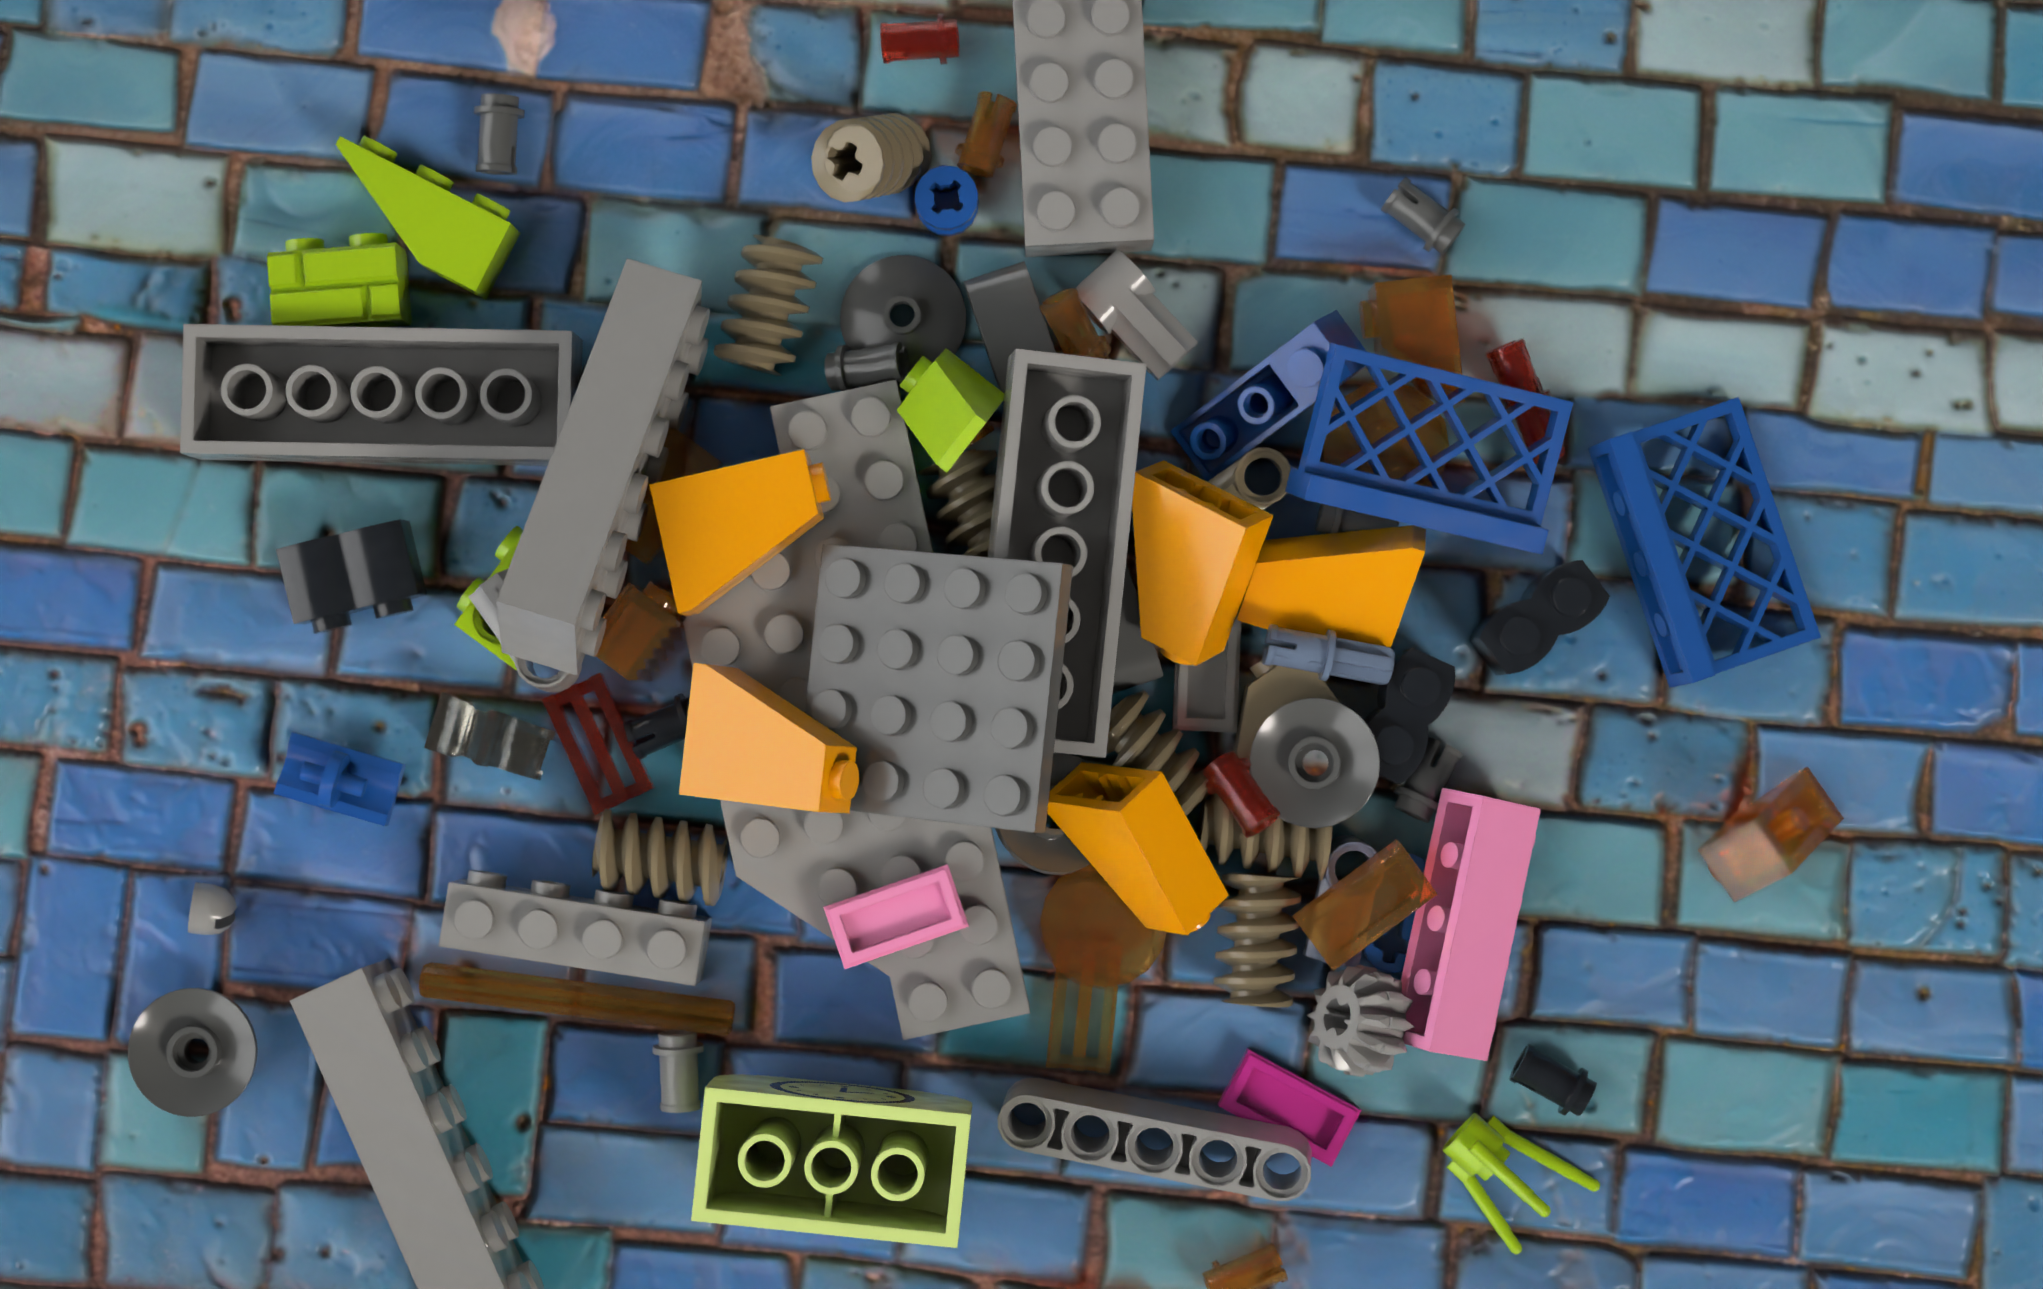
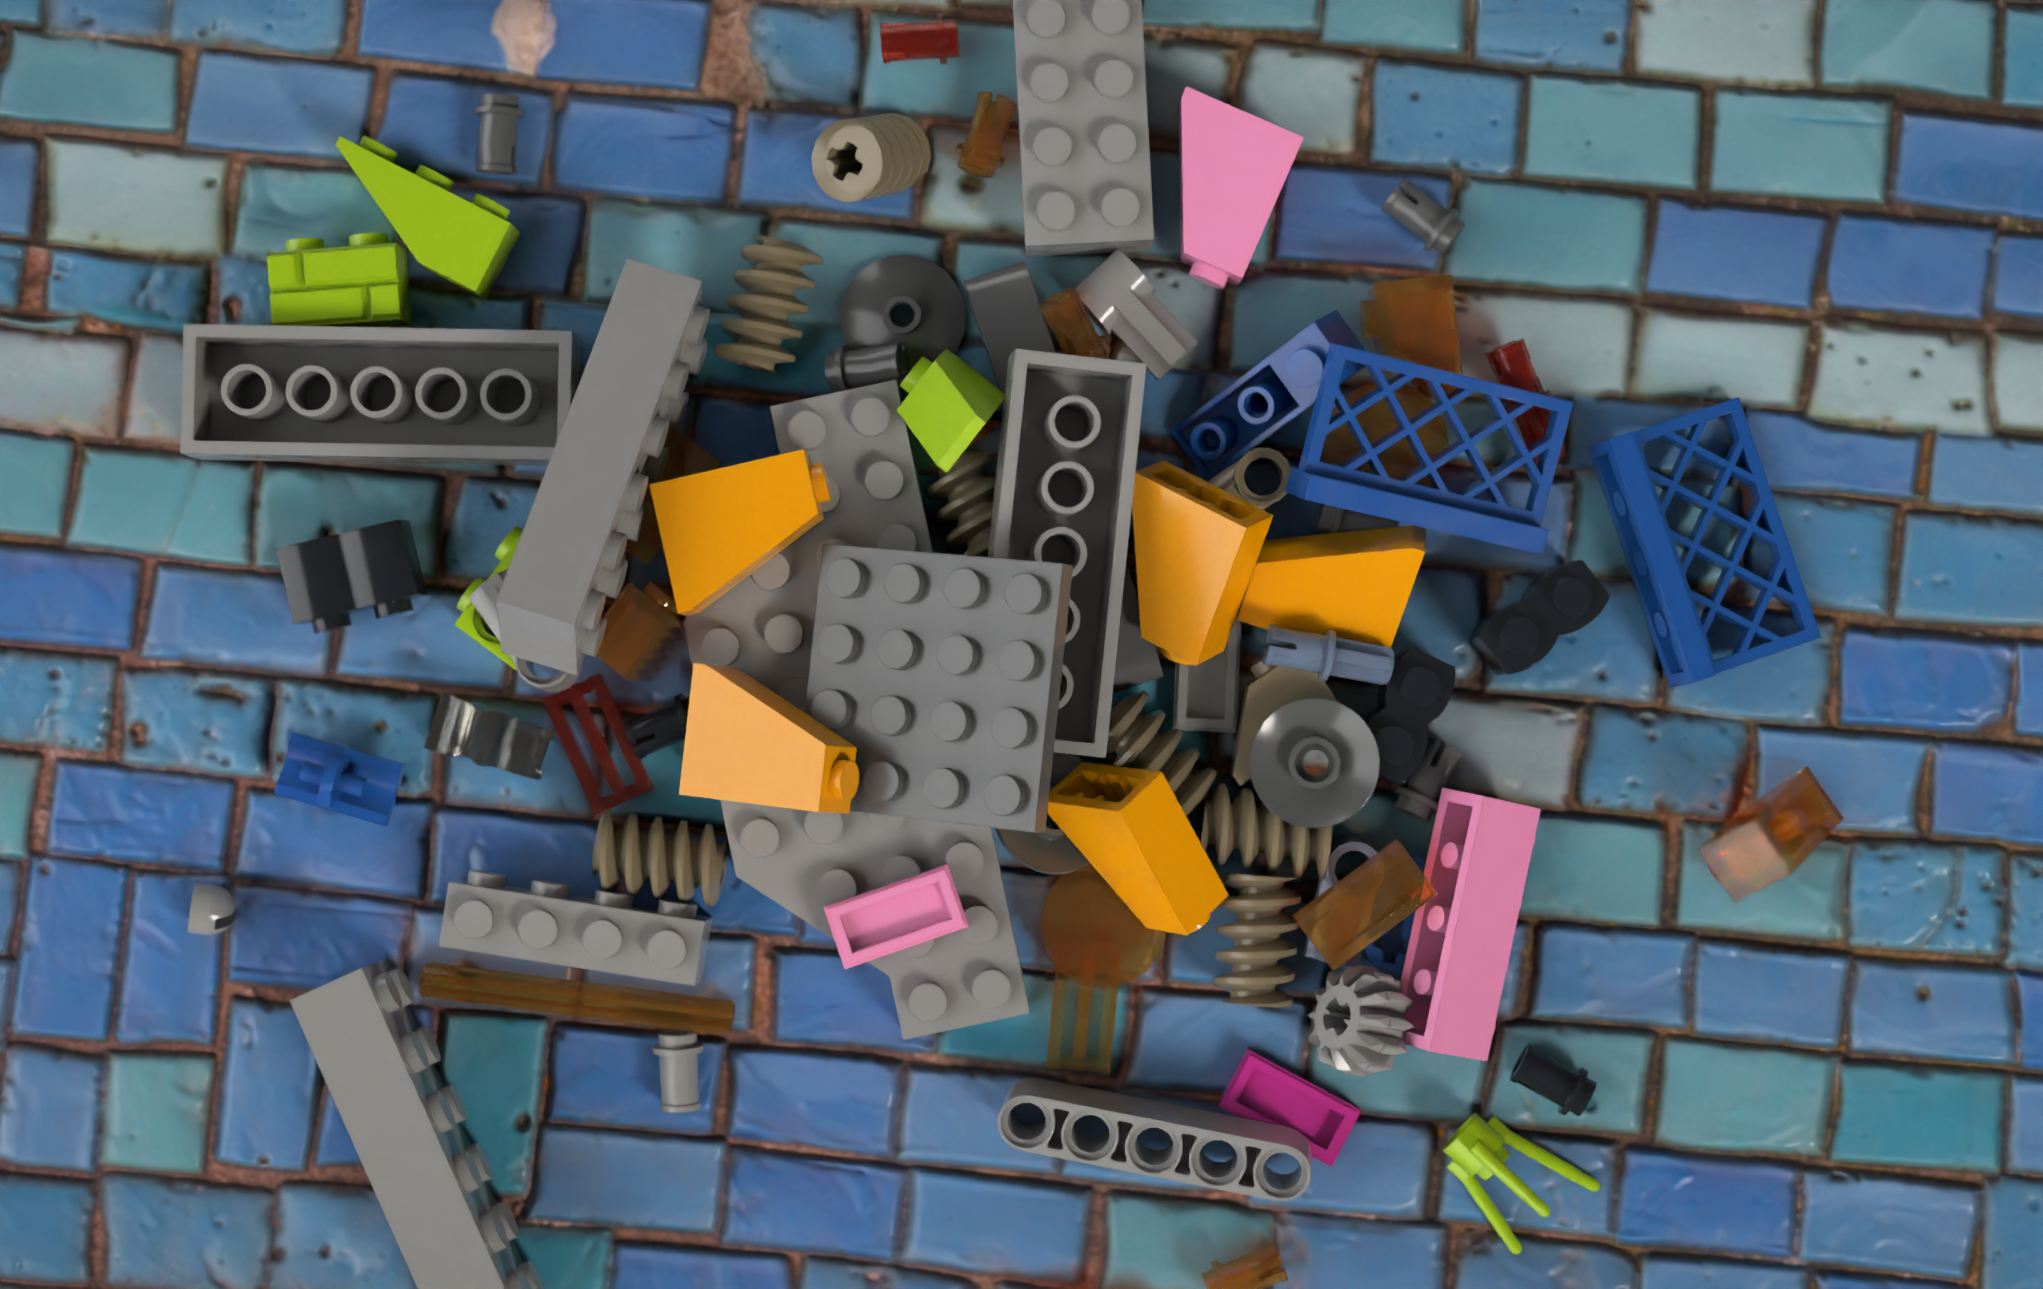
dark grey dish [128,988,258,1117] -> none
yellowish green brick [691,1074,972,1248] -> none
blue wheel [915,165,979,236] -> none
clear red pin [1203,751,1281,838] -> none
none -> bright pink slope [1178,86,1304,289]

